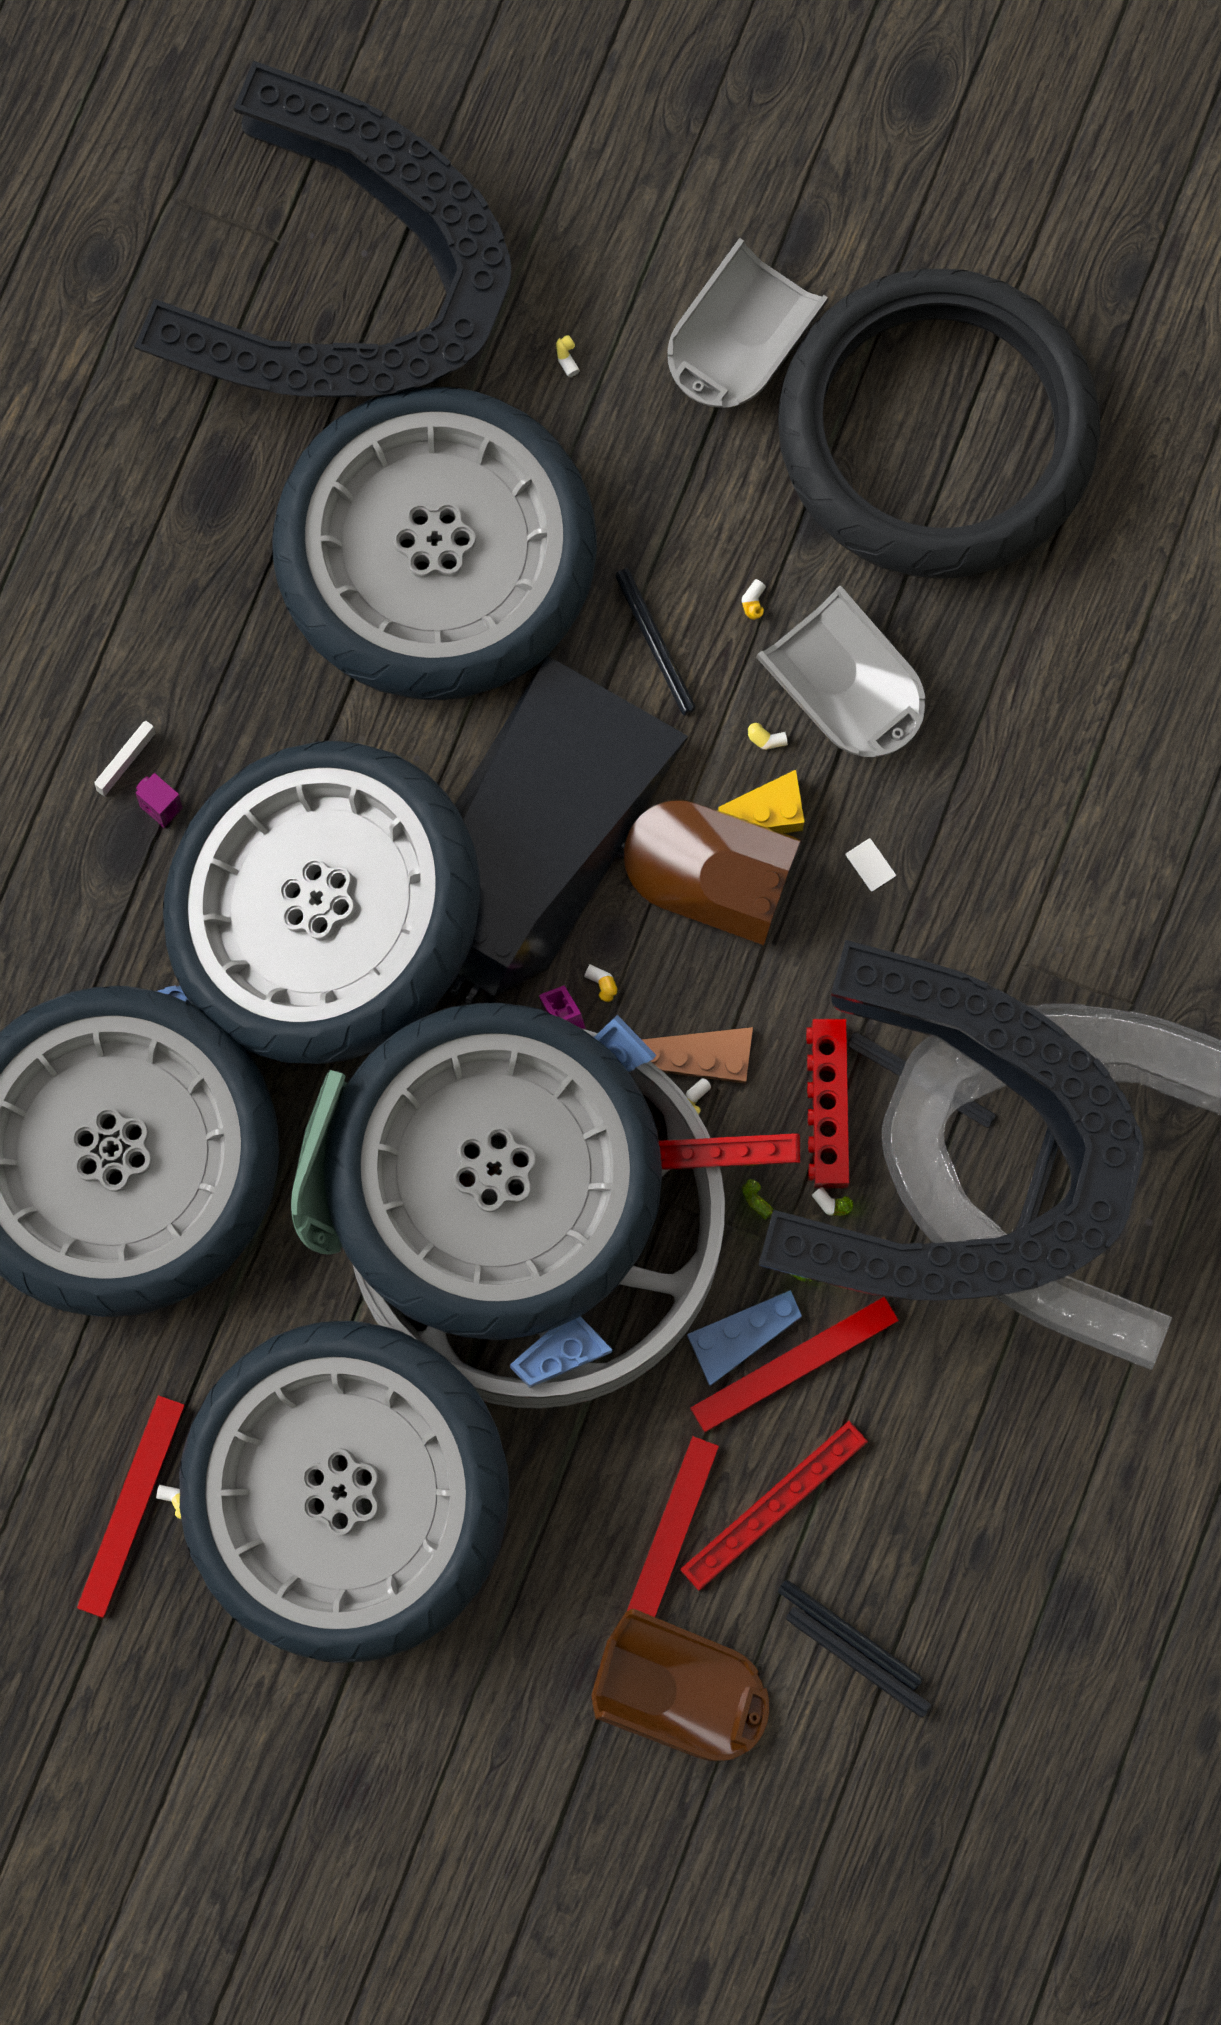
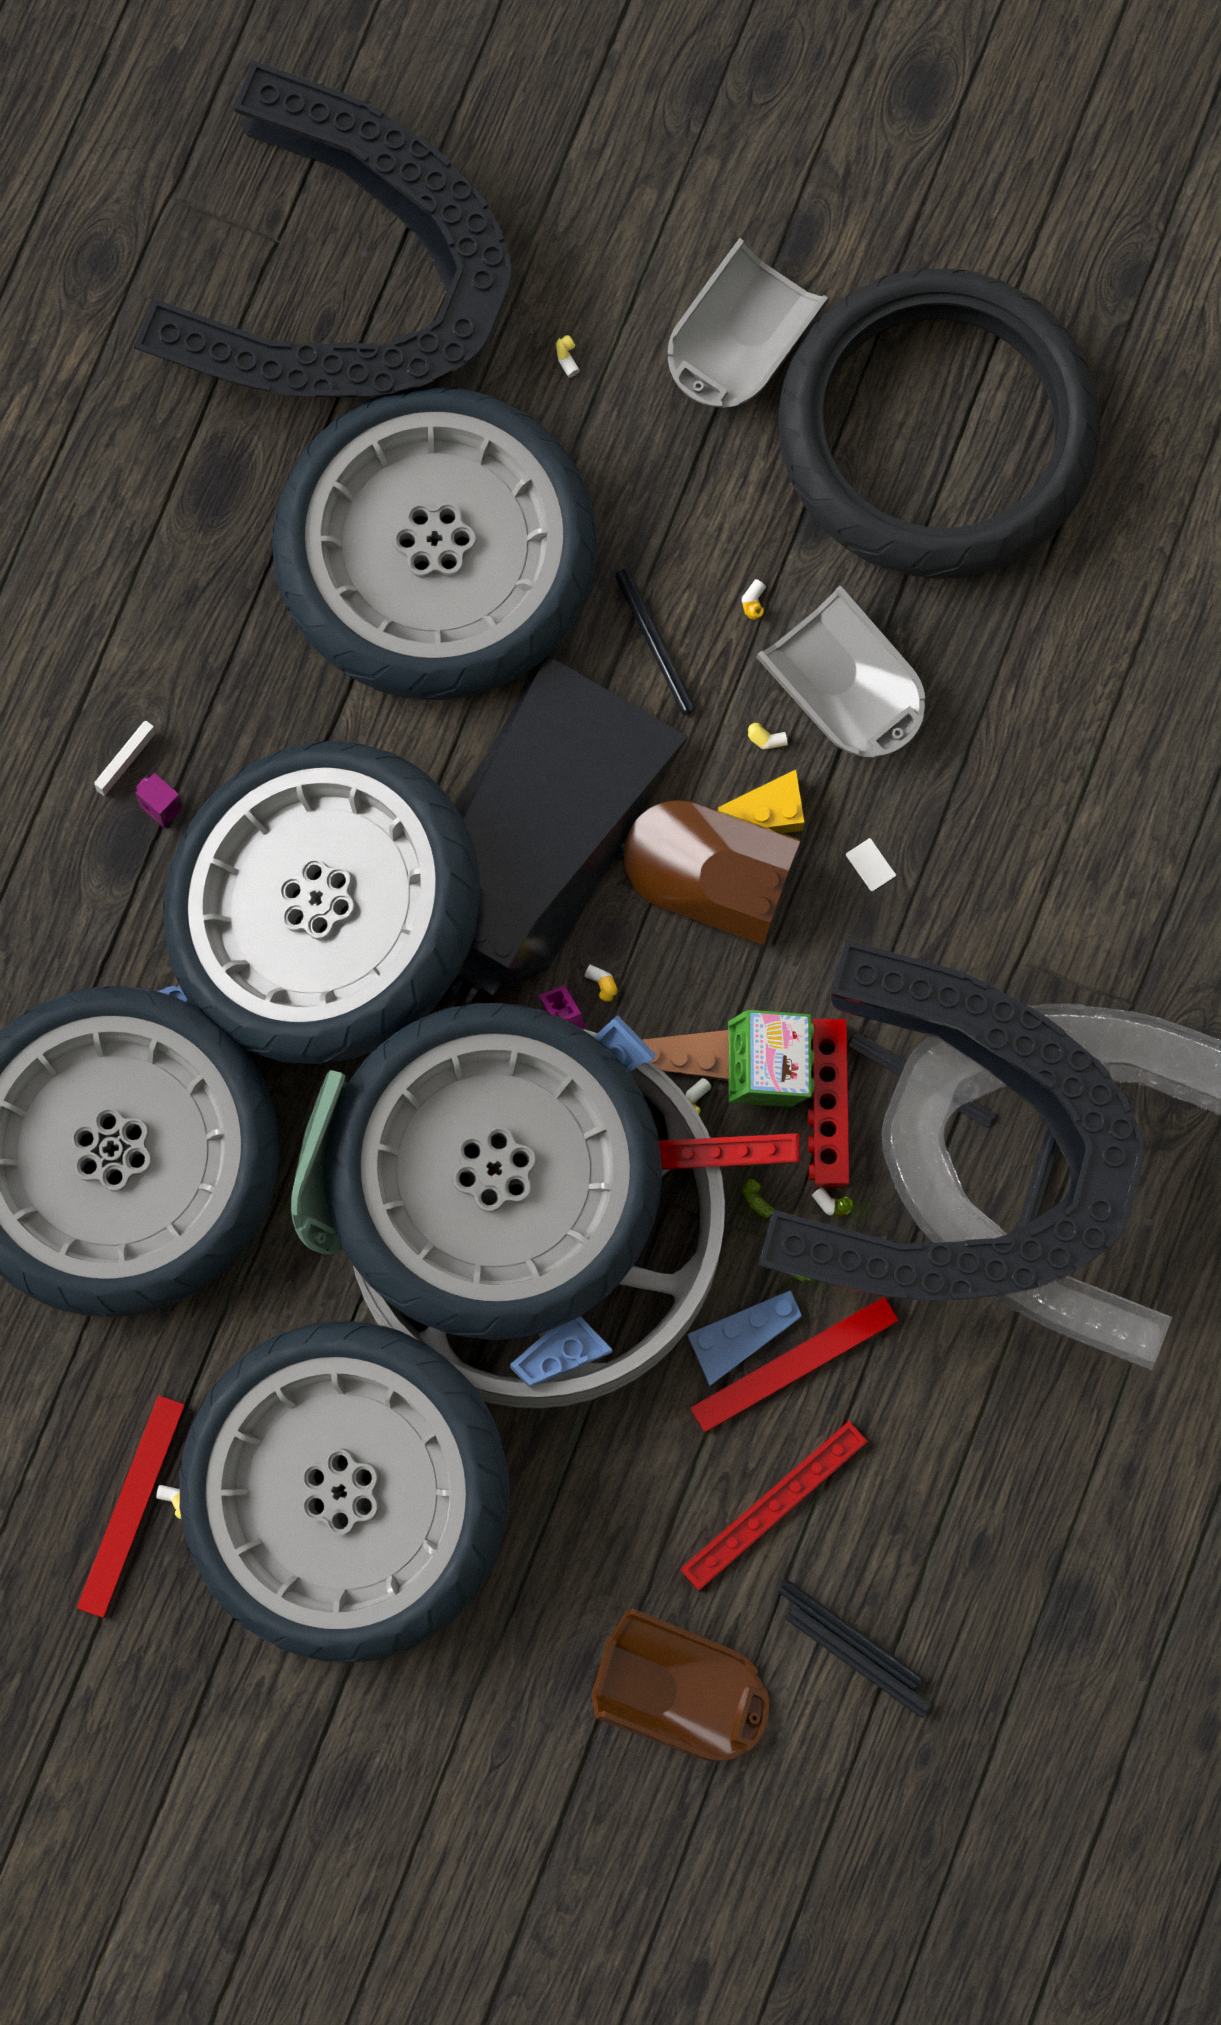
red tile [627,1436,719,1617] -> none
none -> container [728,1010,814,1107]

